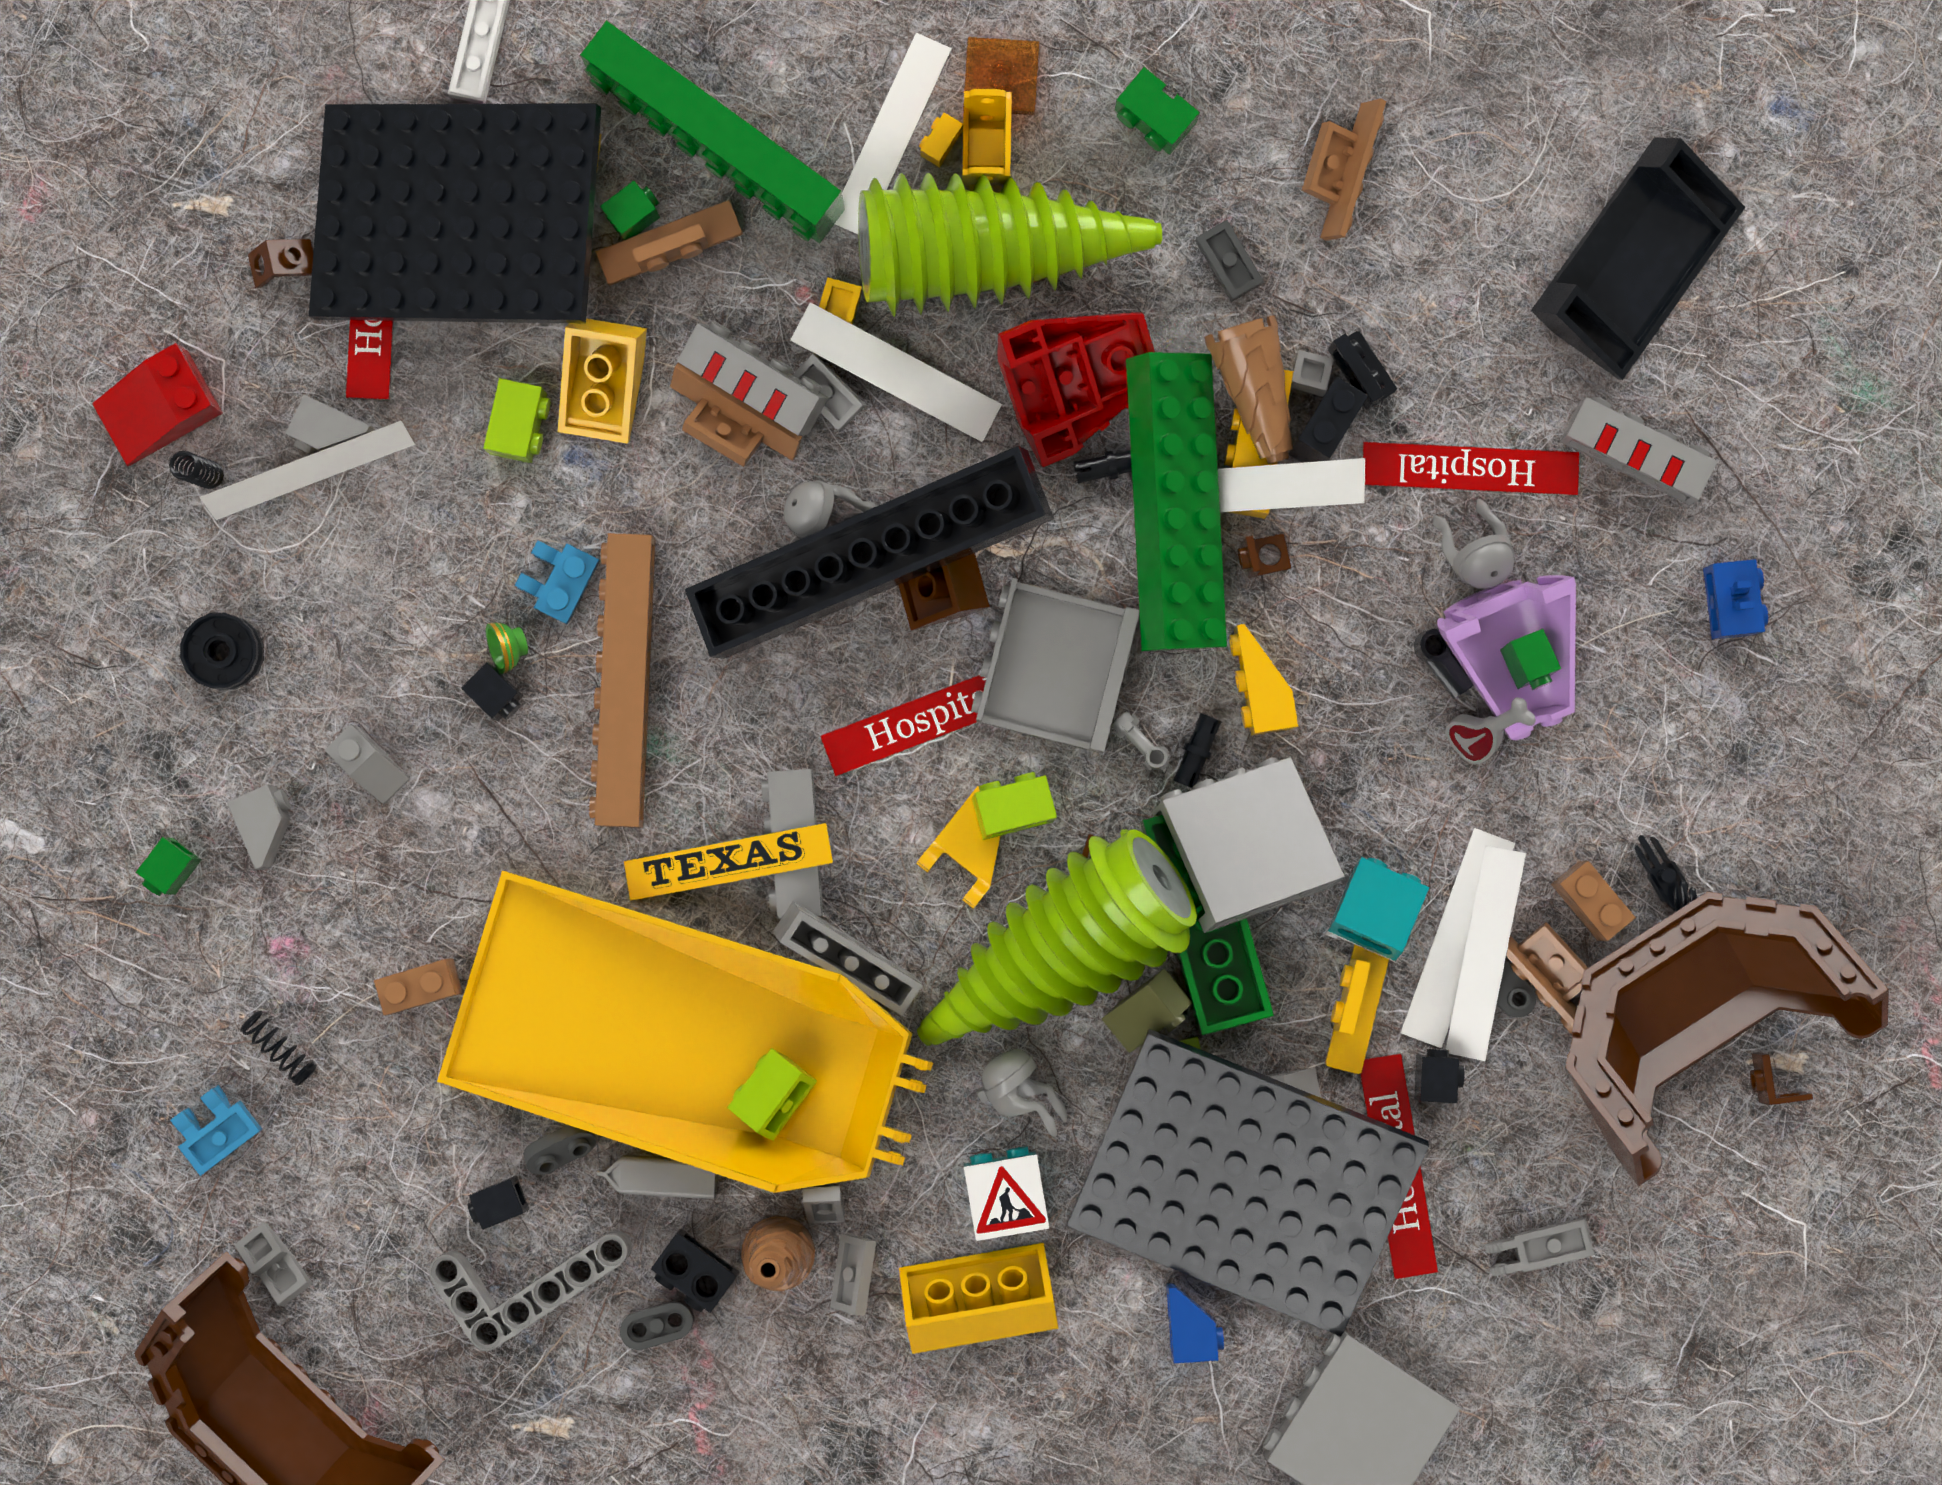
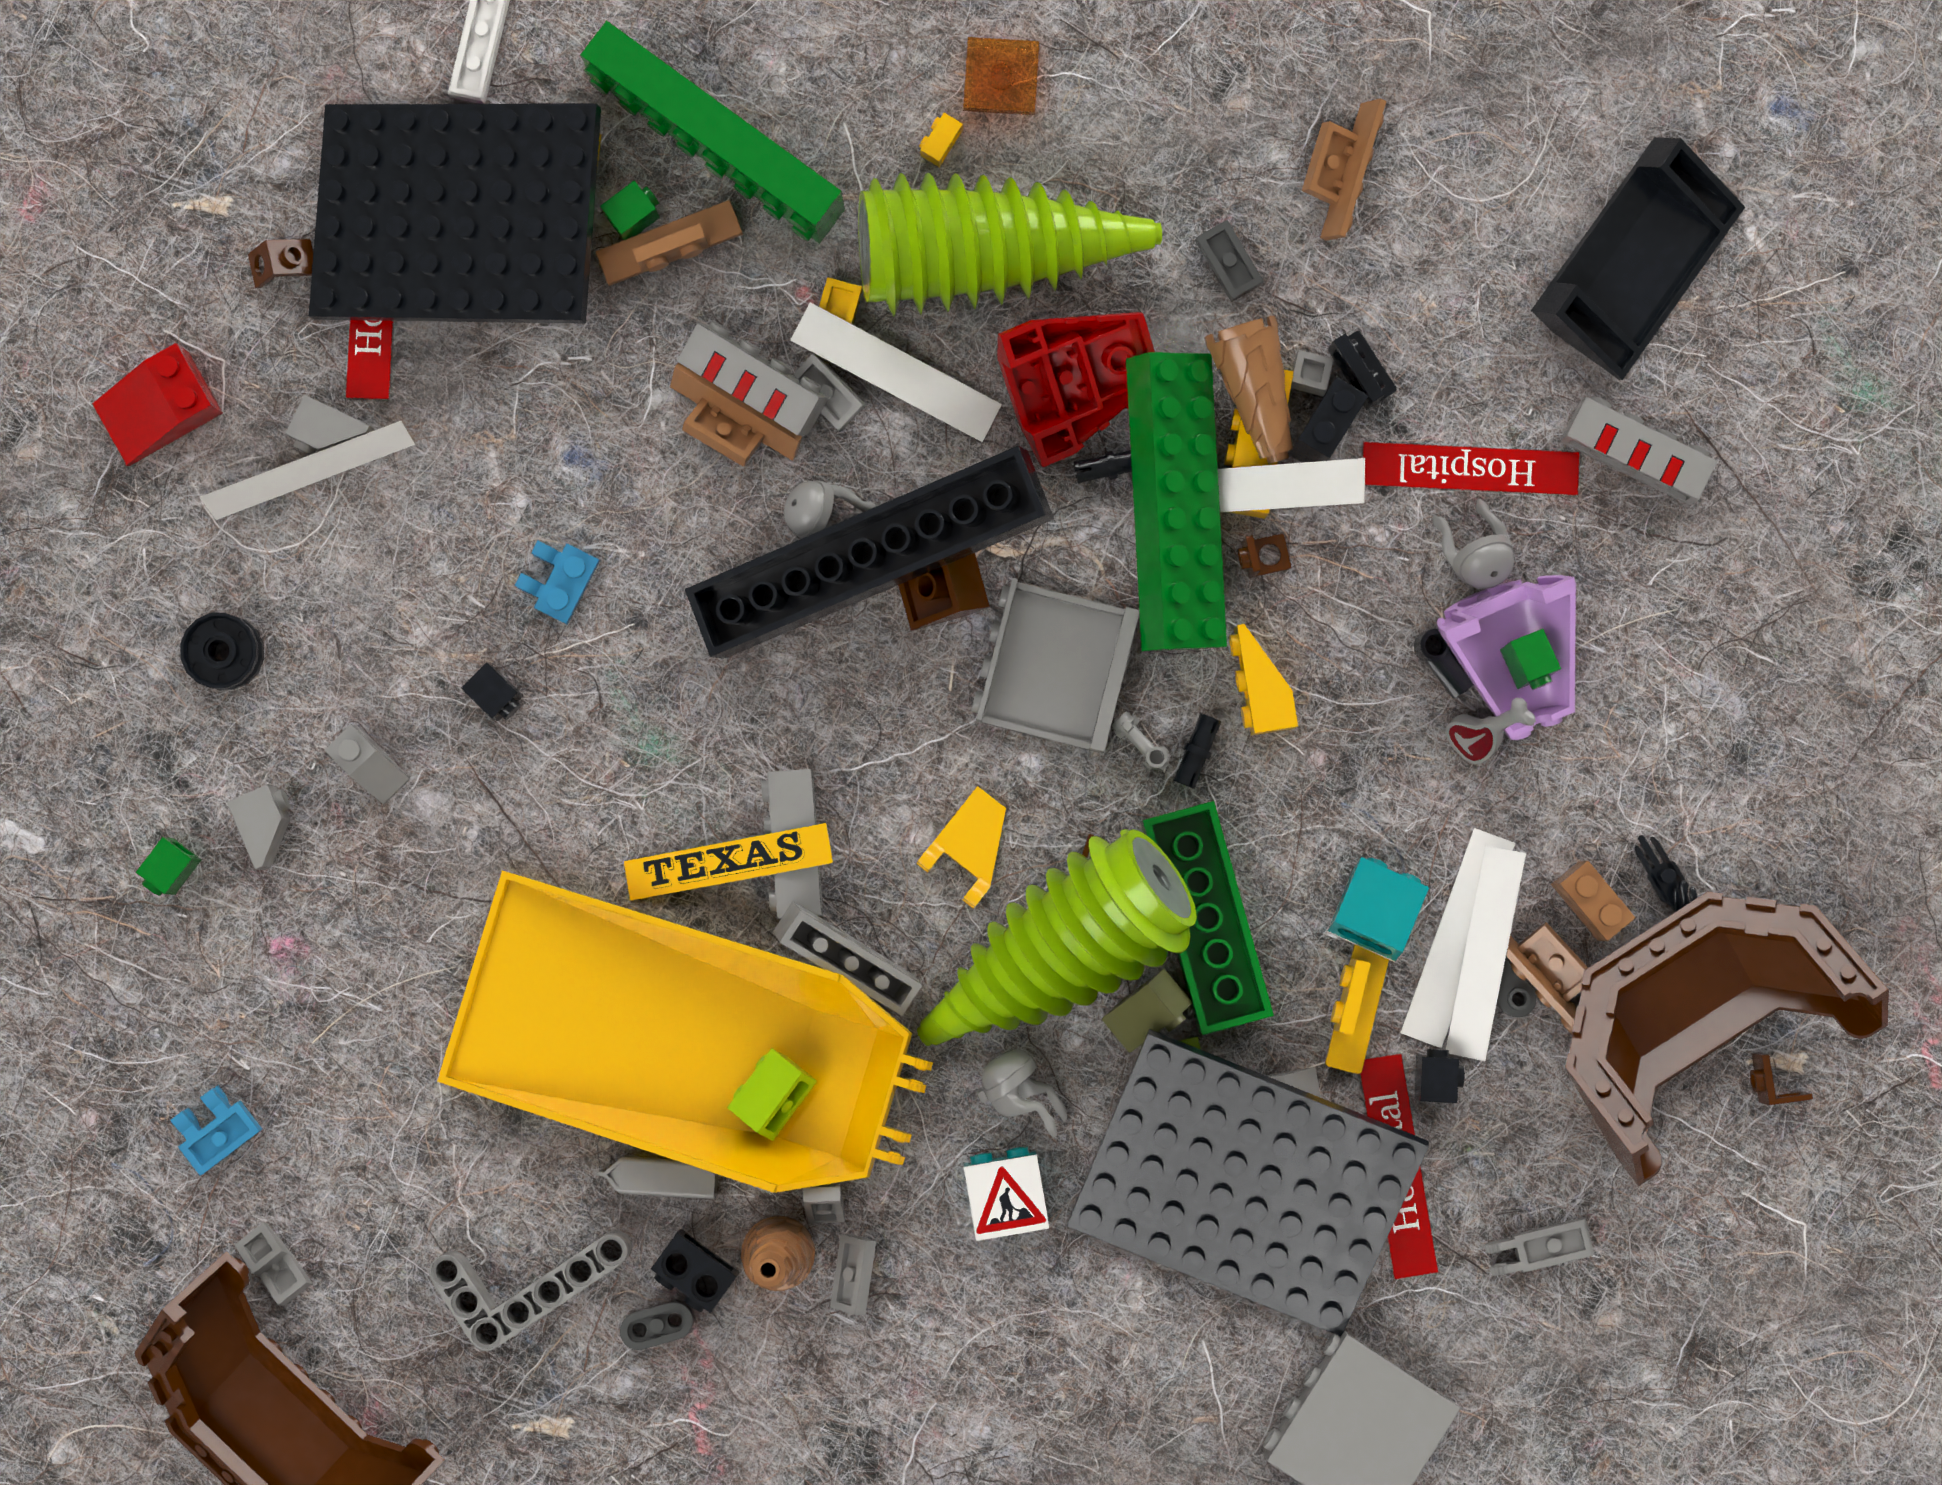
black piece [169,451,224,489] -> none
black piece [240,1011,317,1086] -> none
medium nougat brick [374,958,463,1016] -> none
black brick [467,1175,530,1230] -> none
lime brick [483,378,551,463] -> none
bright green piece [486,622,528,674] -> none
dark grey plate [523,1125,596,1175] -> none
yellow slope [557,318,647,444] -> none
medium nougat brick [589,533,656,828] -> none
red sticker [820,675,987,776] -> none
white sticker [835,33,952,234] -> none
yellow slope [899,1243,1059,1354] -> none
yellow piece [962,89,1012,193] -> none
lime brick [972,772,1057,840] -> none
green brick [1115,67,1200,155] -> none
light grey panel [1152,757,1345,933] -> none
blue slope [1166,1283,1224,1364] -> none
blue brick [1703,559,1768,640] -> none

